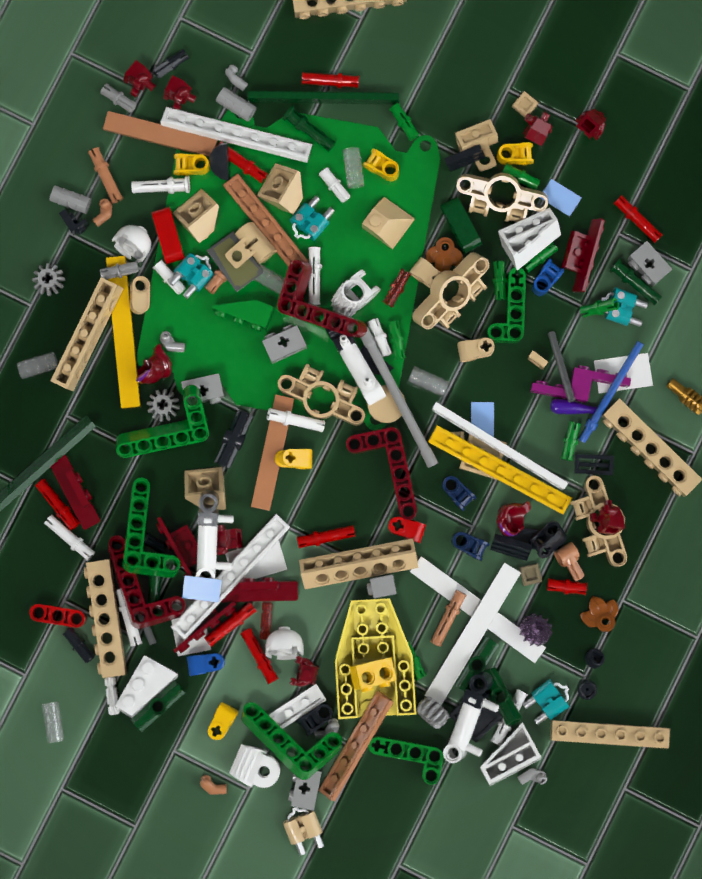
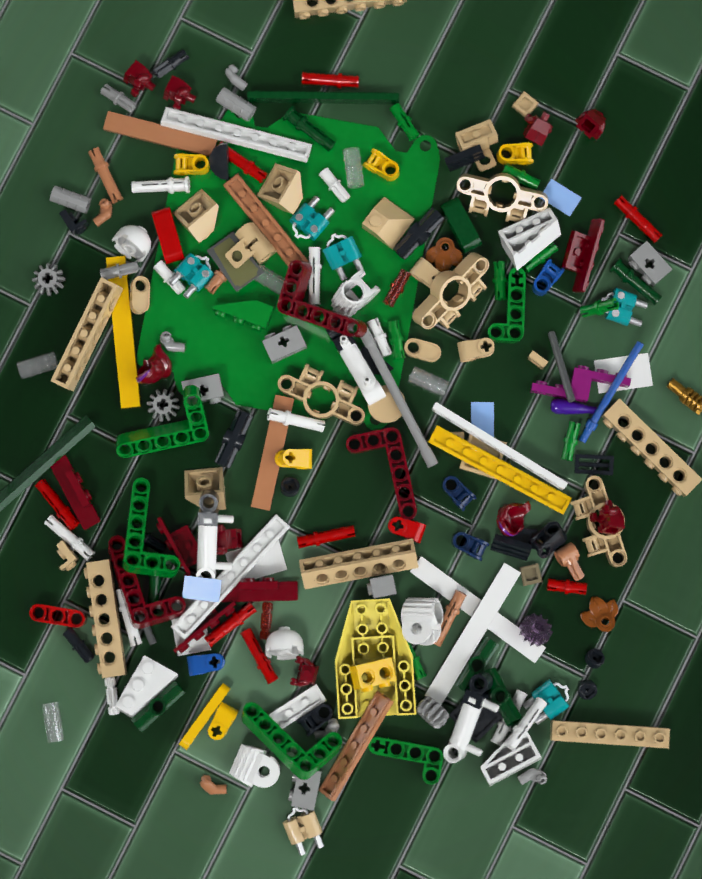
none -> tan bracket [56,540,79,571]
none -> yellow beam [179,683,231,750]
none -> black tile [280,477,300,497]
none -> teal piece [322,233,364,281]
none -> black piece [393,208,444,260]
none -> white piece [401,597,443,646]
none -> tan piece [404,338,441,362]
none -> white pin [504,697,547,751]

